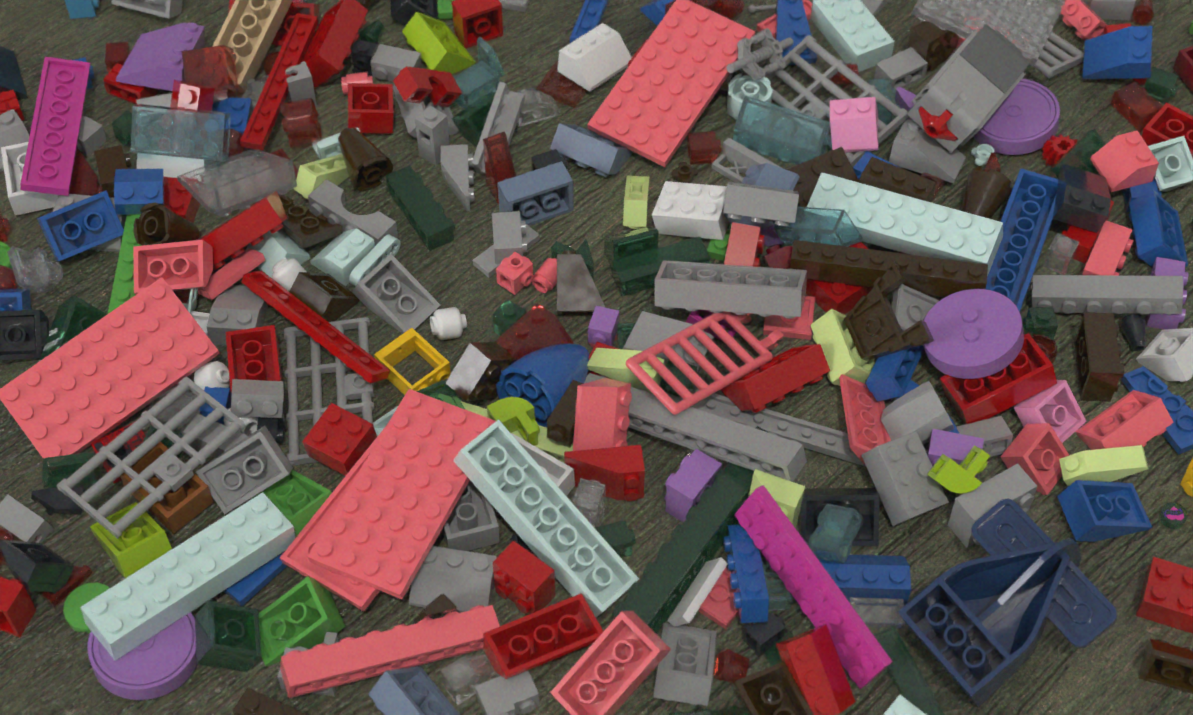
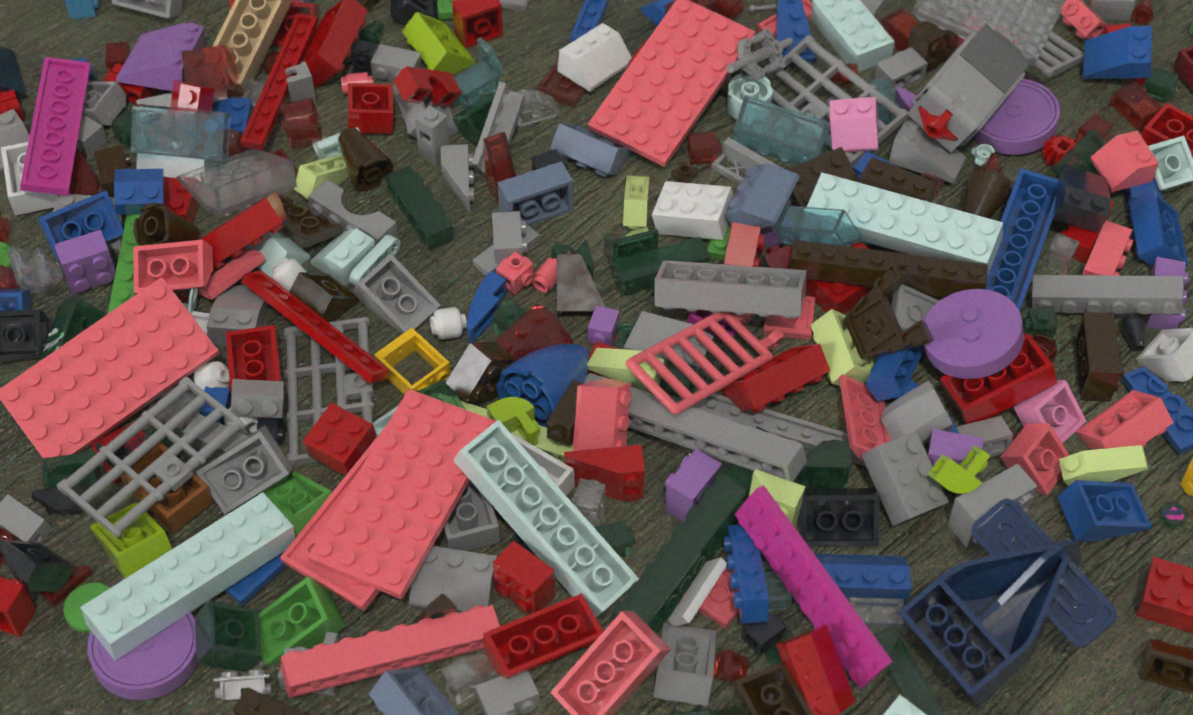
light grey slope [723,181,799,226] -> none
clear light blue brick [808,503,862,564] -> none
none -> medium lavender brick [54,230,116,295]
none -> light grey slope [82,81,126,125]
none -> light grey hinge [214,670,273,701]
none -> blue slope [467,271,507,343]
none -> clear green slope [795,439,850,488]
none -> clear red brick [881,8,919,51]
none -> clear red brick [1076,113,1114,153]

